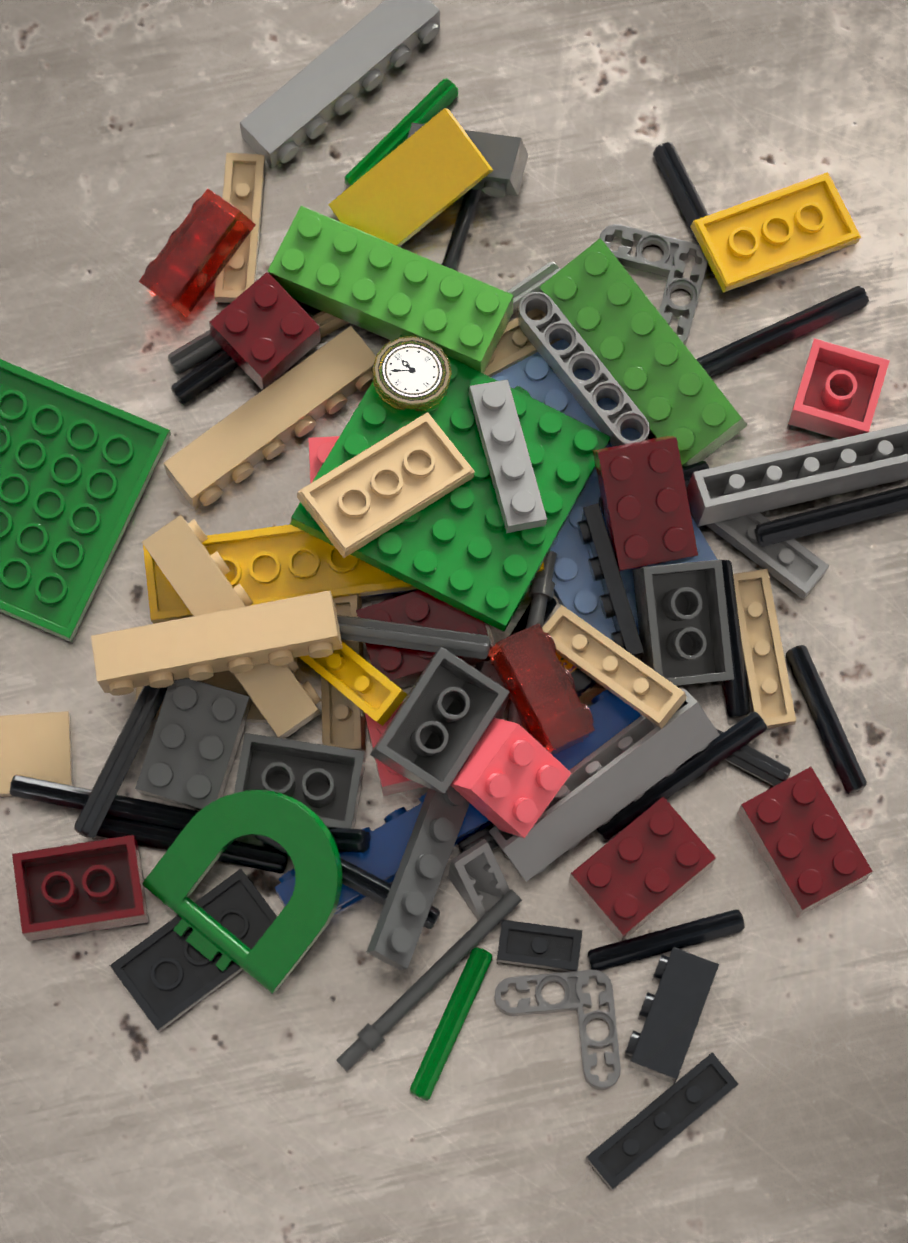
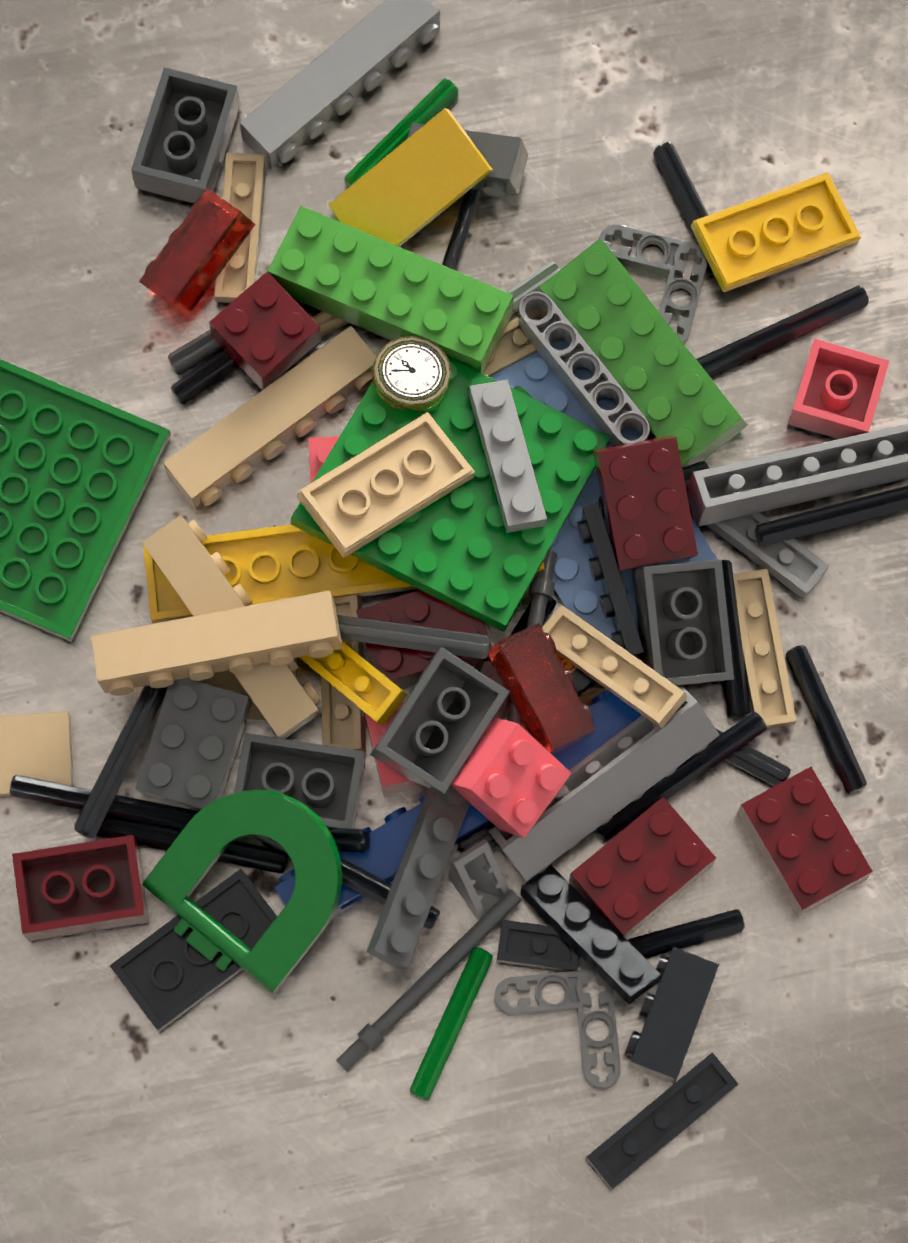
none -> dark grey brick [131,67,241,207]
none -> plate [520,865,661,1005]

